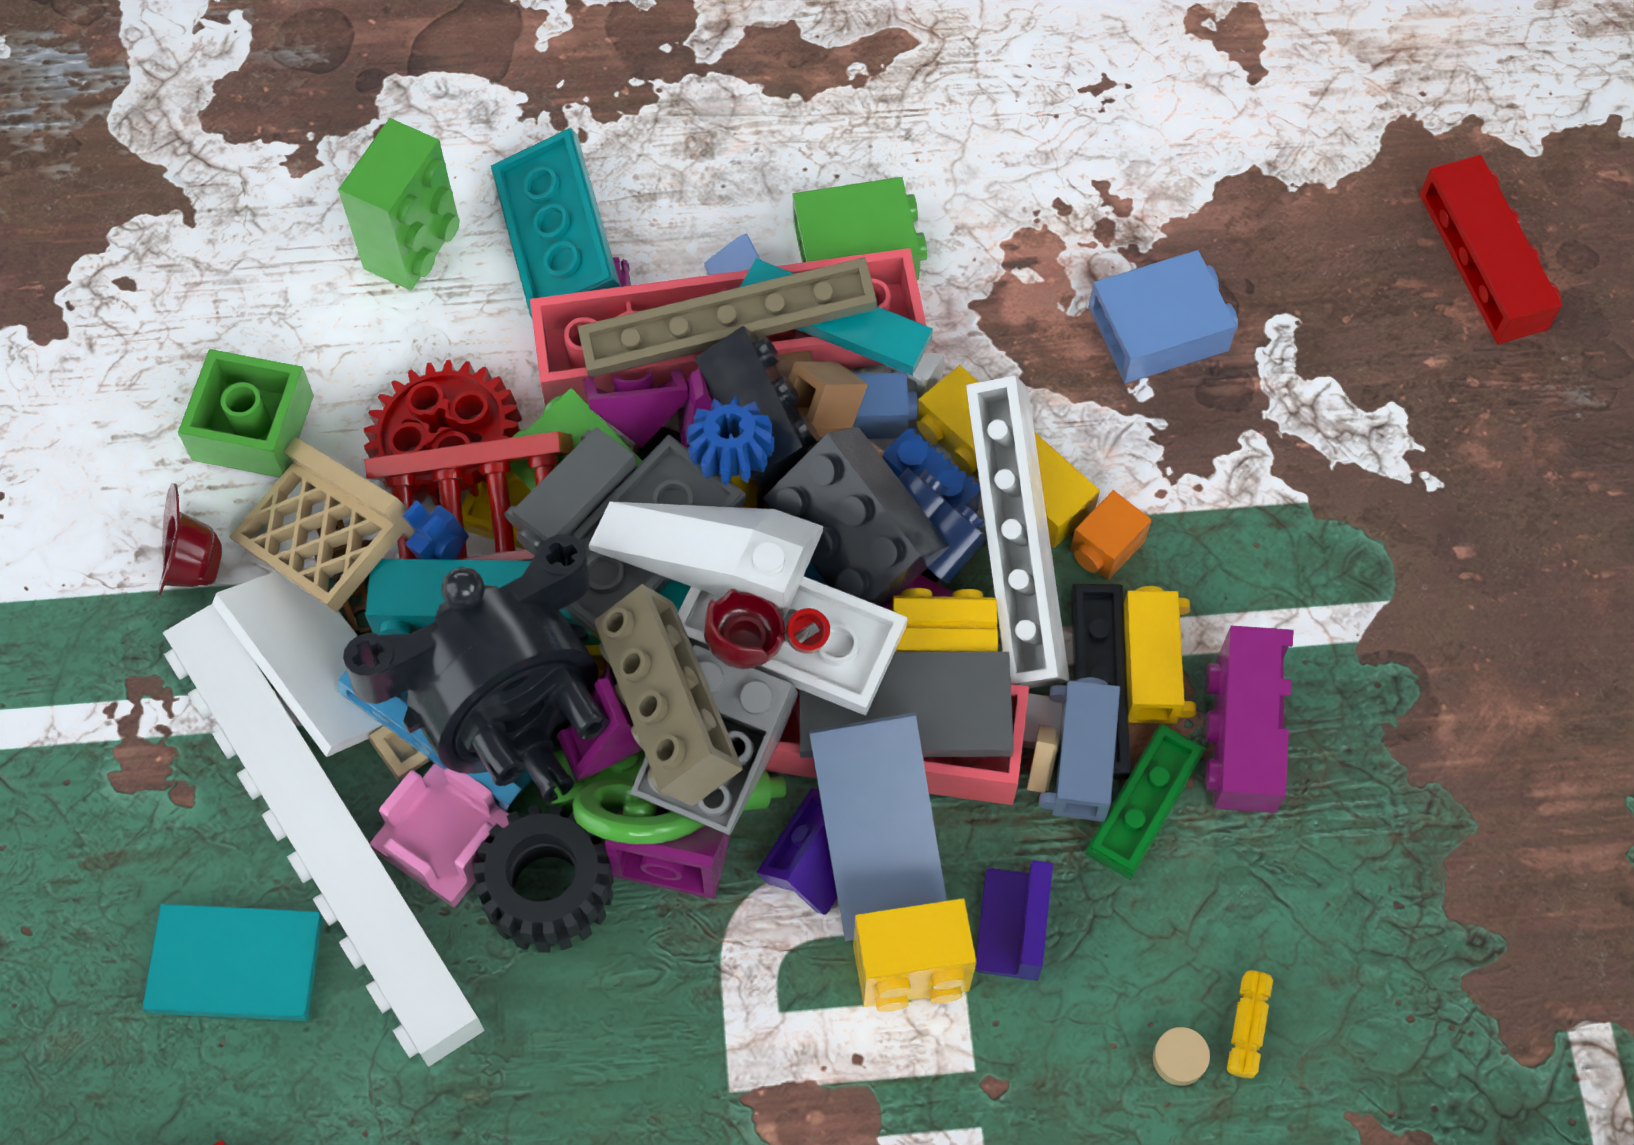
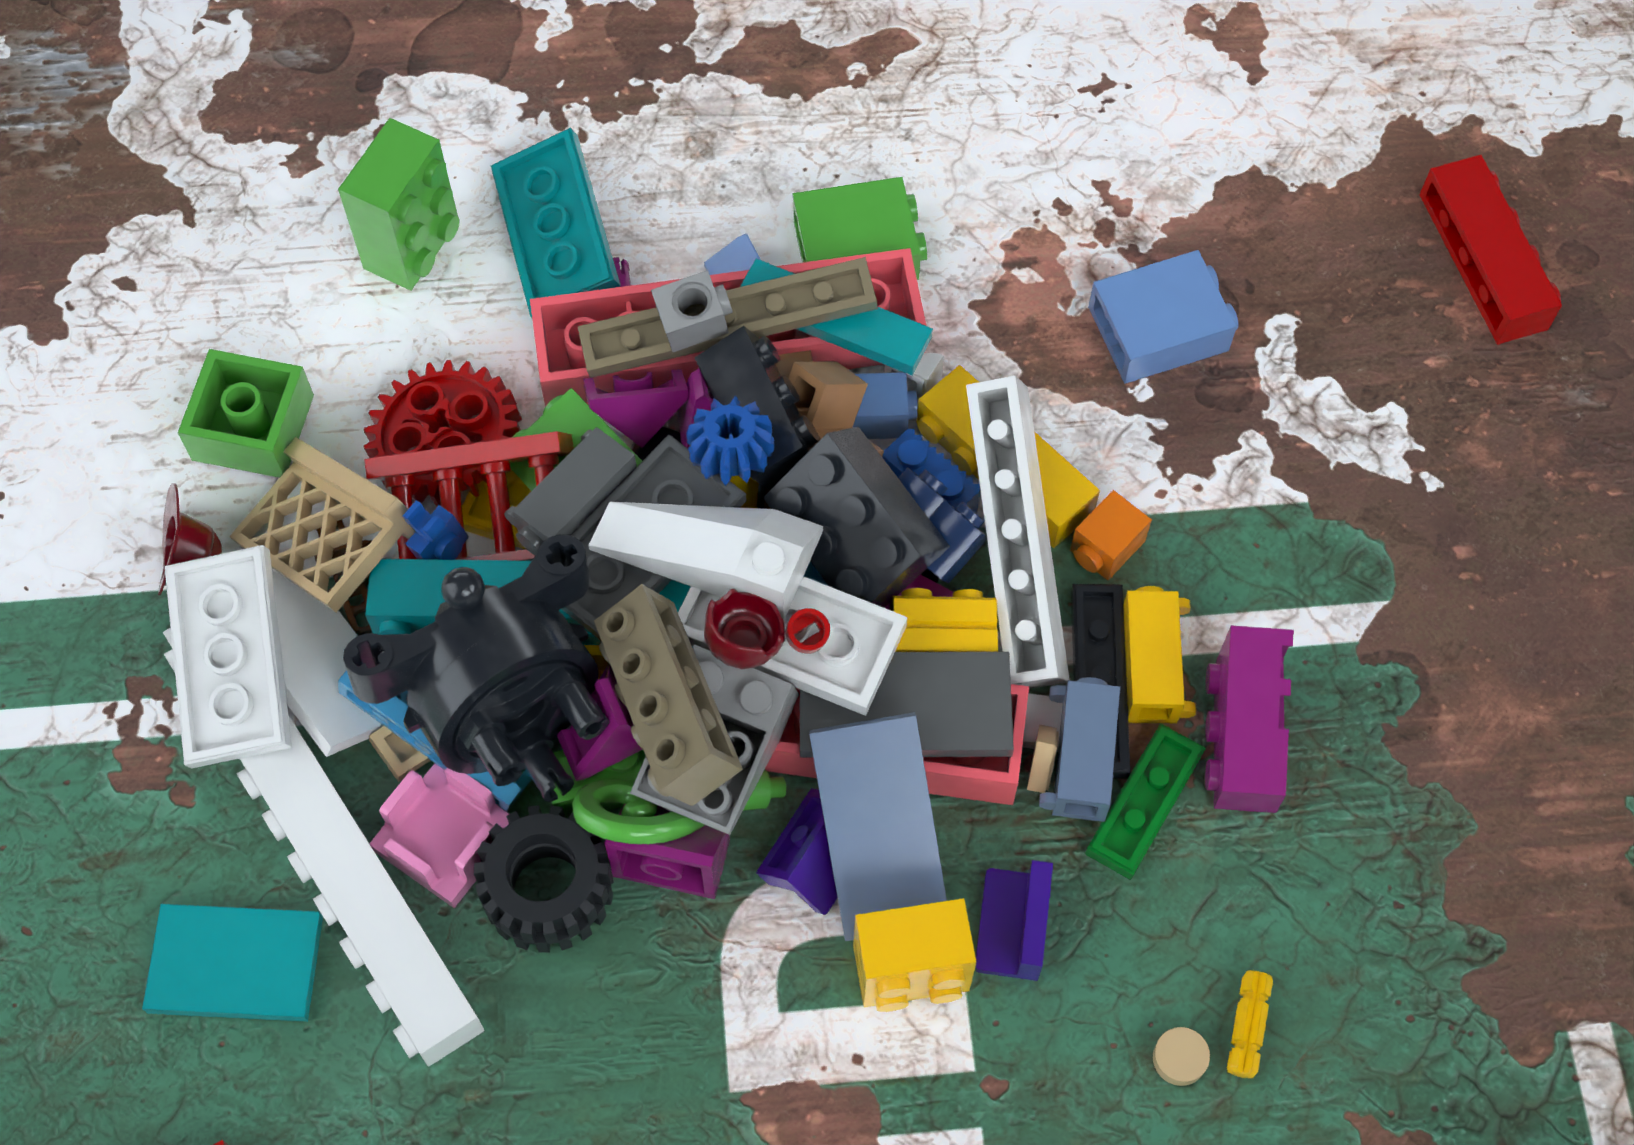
none -> white tile [165,545,292,769]
none -> light grey brick [651,270,733,352]

